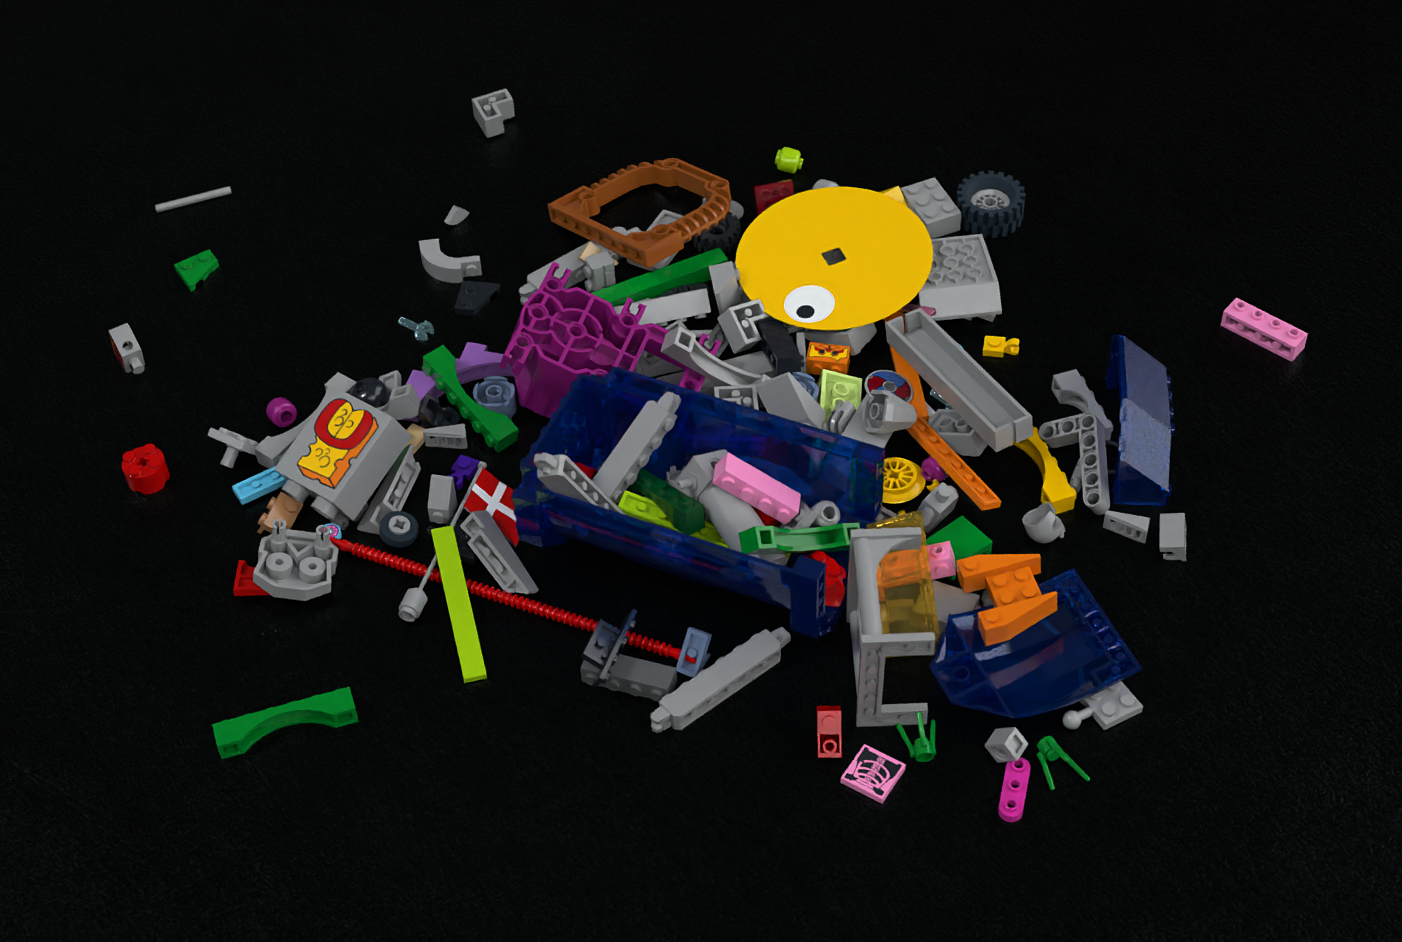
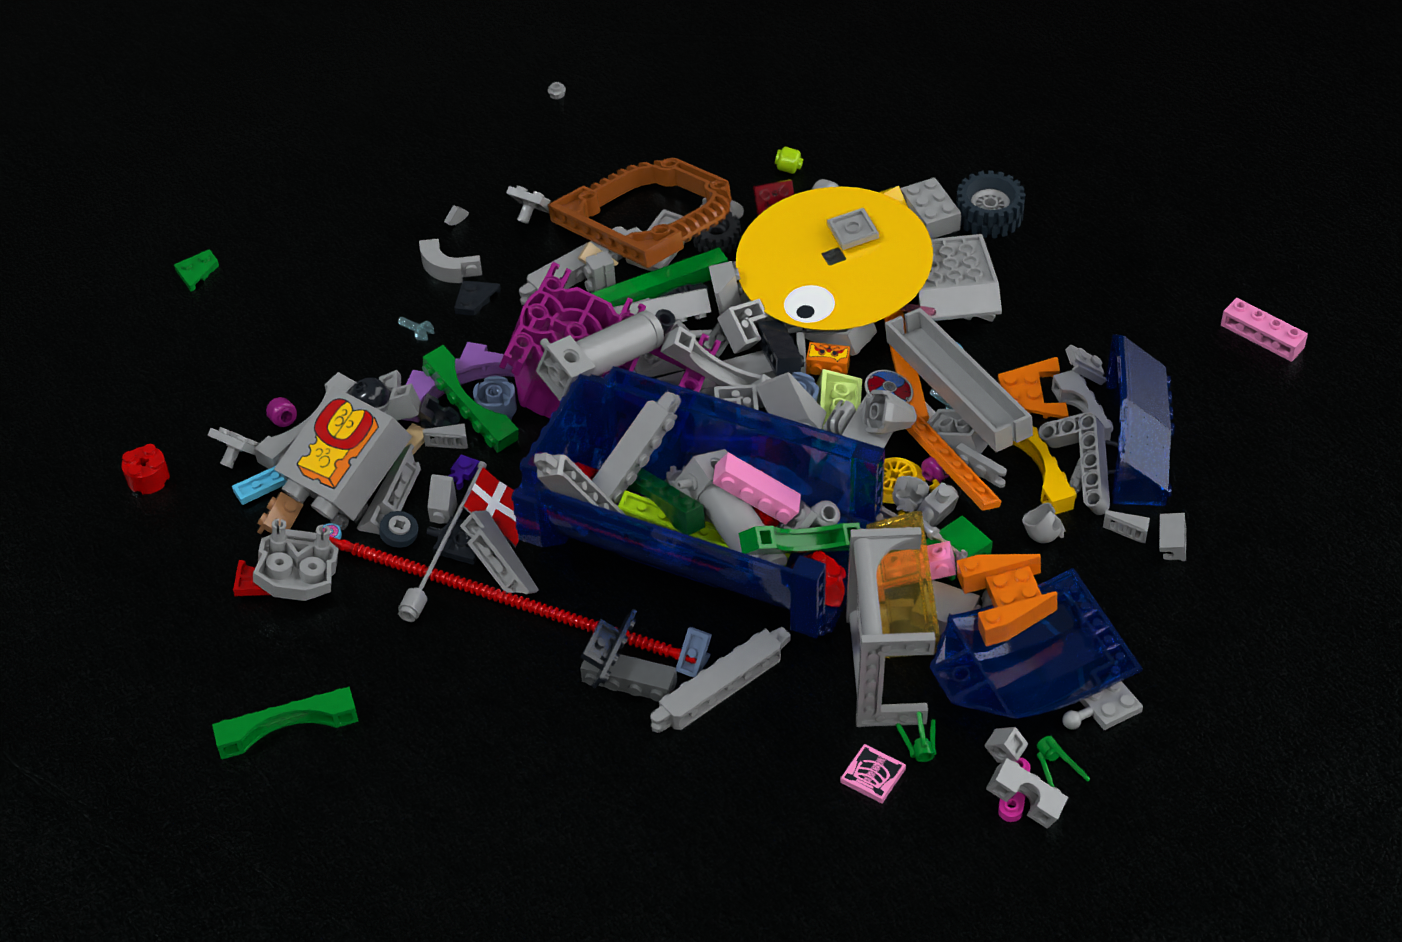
light grey torso [109,323,145,374] -> none
light grey bar [155,186,232,212] -> none
lime tile [431,525,487,683] -> none
light grey brick [472,89,515,138] -> none
red slope [817,706,842,758] -> none
yellow plate [983,336,1019,357] -> none
none -> light grey plate [506,186,551,224]
none -> light grey piece [536,309,676,402]
none -> light grey plate [548,82,566,99]
none -> light grey plate [827,208,879,250]
none -> light grey helmet [892,476,930,515]
none -> light grey piece [918,520,968,561]
none -> light grey hinge [956,443,1007,488]
none -> light grey arch [986,758,1068,828]
none -> orange wing [998,357,1069,419]
none -> light grey plate [1065,345,1107,385]

